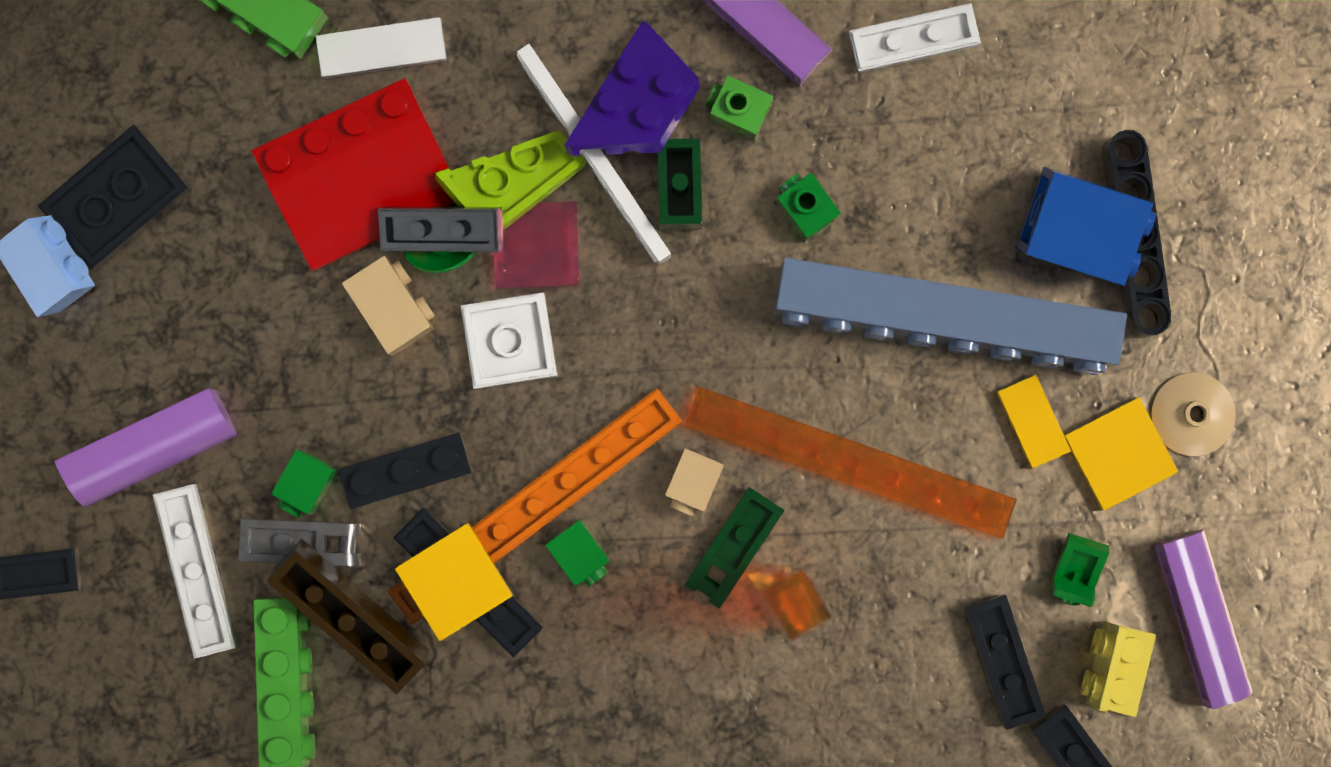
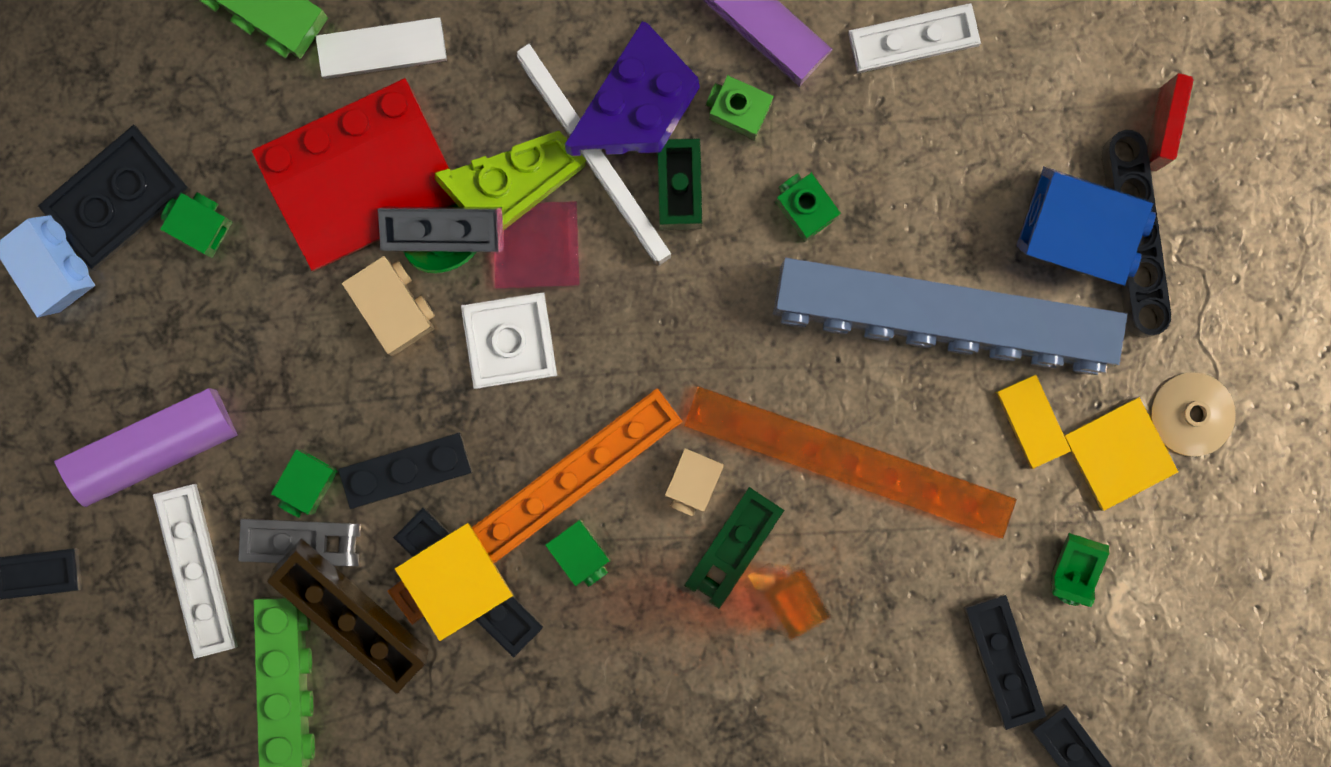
light yellow bracket [1081,621,1156,717] -> none
medium lavender brick [1154,529,1252,710] -> none
none -> green brick [160,192,233,258]
none -> red tile [1147,73,1194,172]

